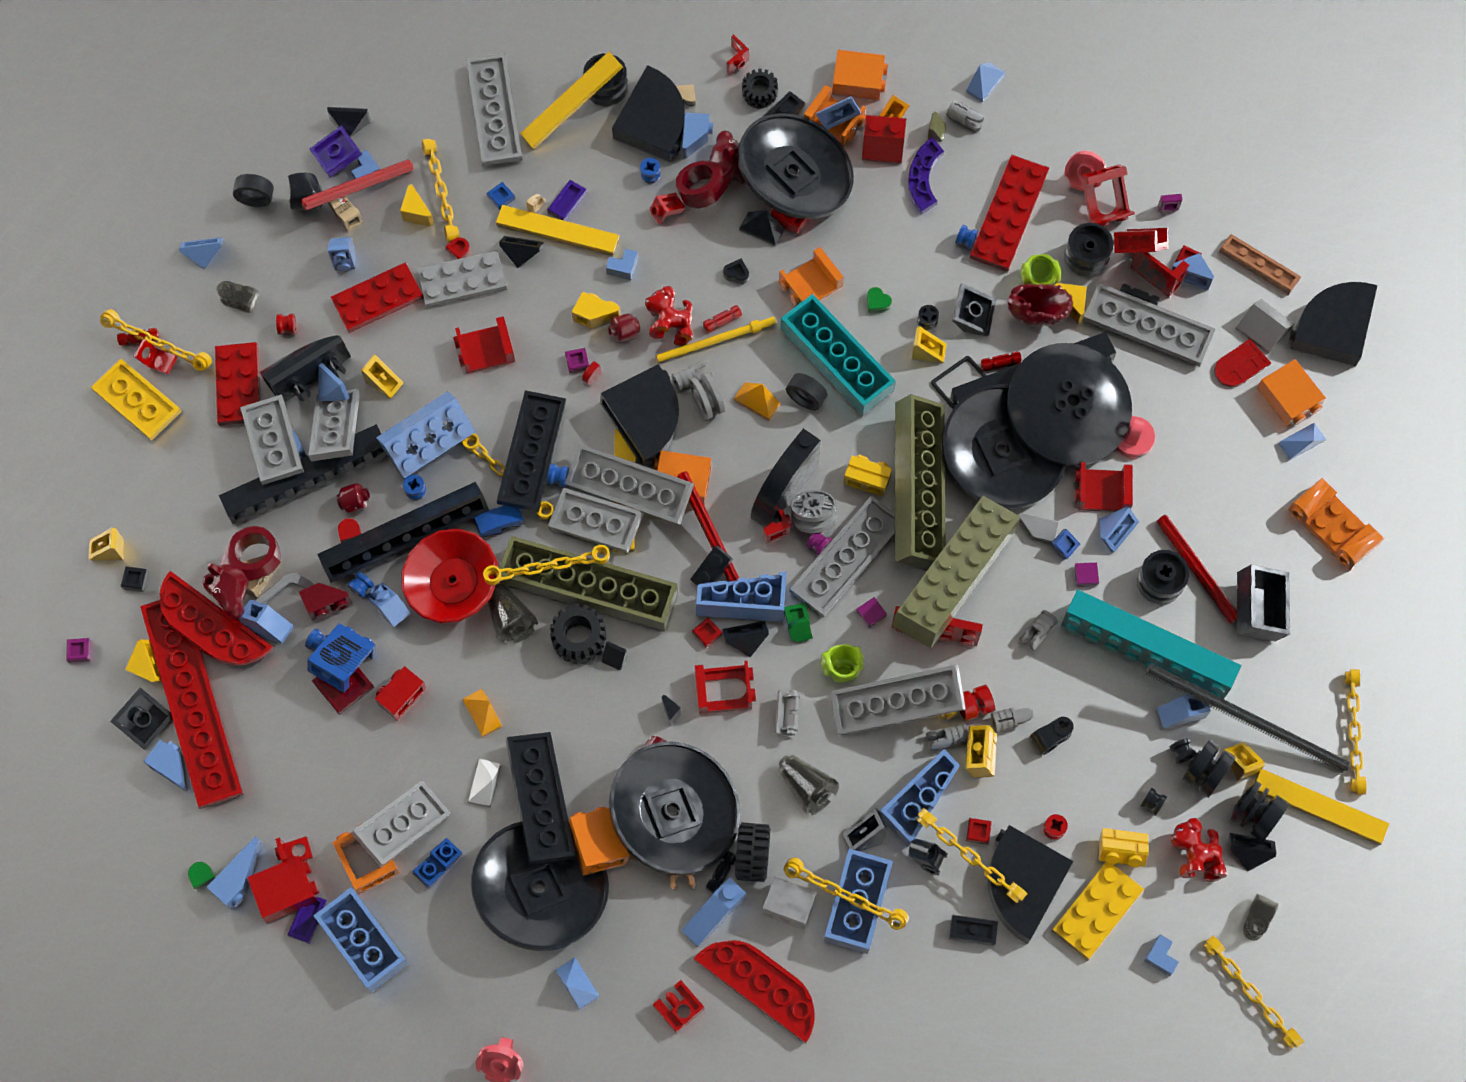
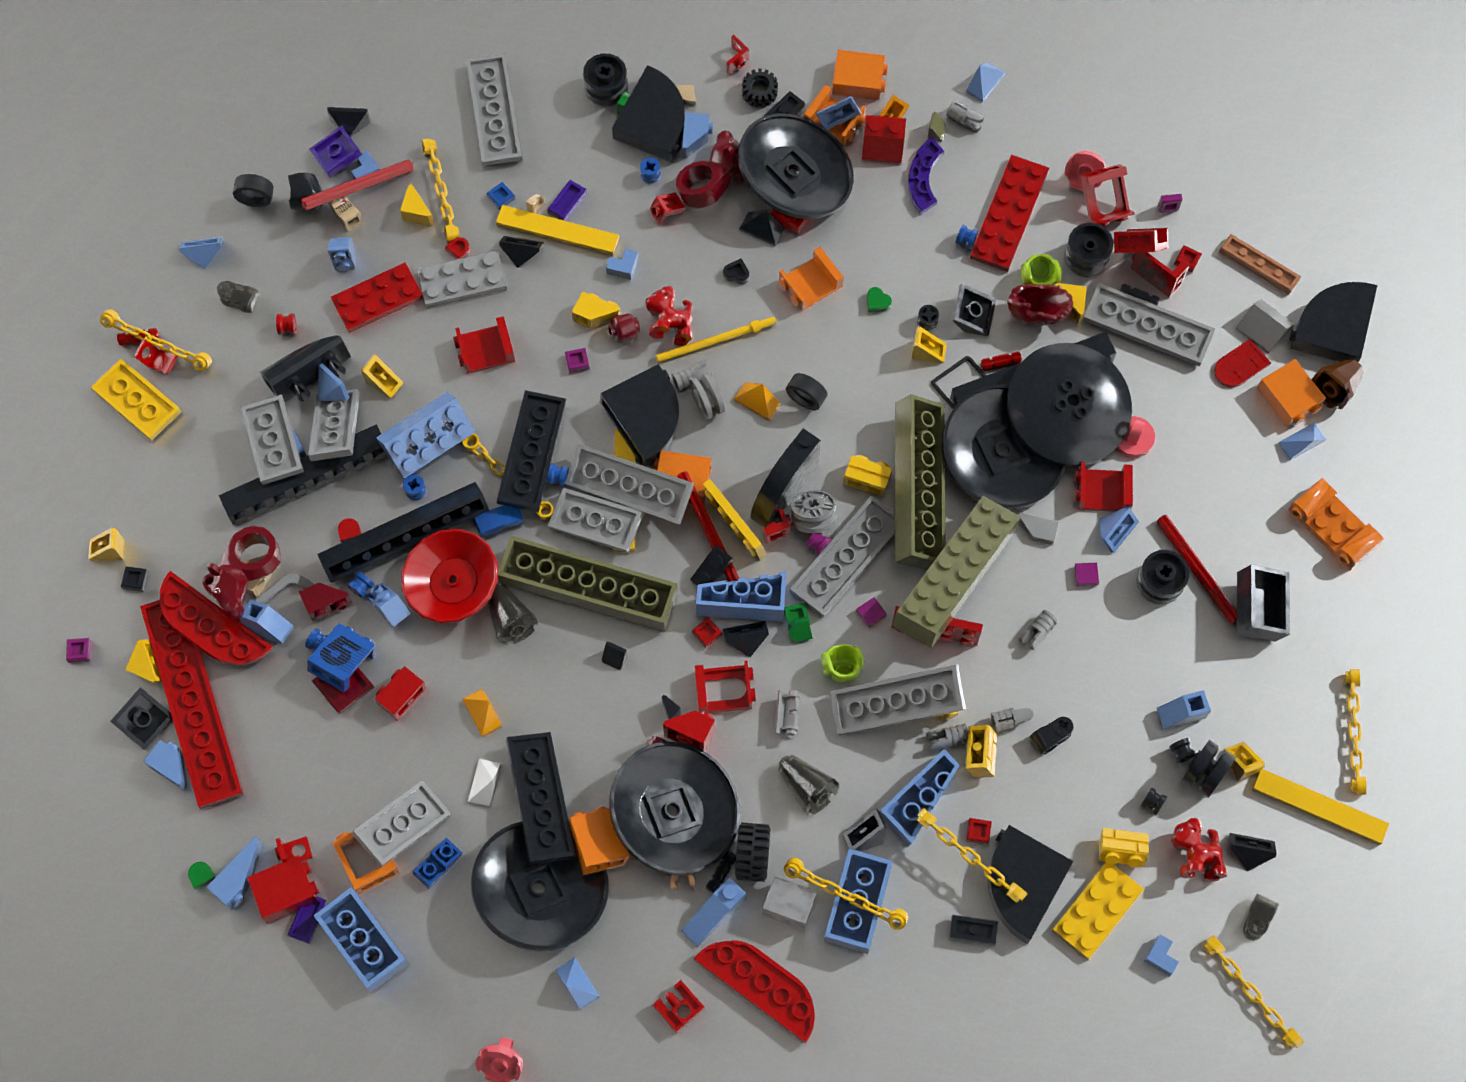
red plate [215,342,260,426] -> none
dark red head [337,483,371,514] -> none
yellow piece [483,545,610,585] -> none
yellow tile [520,51,623,149] -> none
black tyre [550,604,607,664] -> none
red tile [582,361,602,385] -> none
red axle [703,305,742,332] -> none
teal brick [780,294,896,416] -> none
black piece [909,839,948,876] -> none
red wheel [959,684,996,721] -> none
red wheel [1043,814,1068,840] -> none
blue tile [1050,529,1080,560] -> none
teal brick [1061,589,1242,699] -> none
dark grey axle [1146,663,1350,773] -> none
medium blue slope [1172,253,1214,290] -> none
black wheel [1230,781,1290,842] -> none
none -> green tile [617,92,631,115]
none -> red slope [663,711,716,752]
none -> yellow plate [703,479,767,560]
none -> reddish brown cone [1312,359,1364,409]

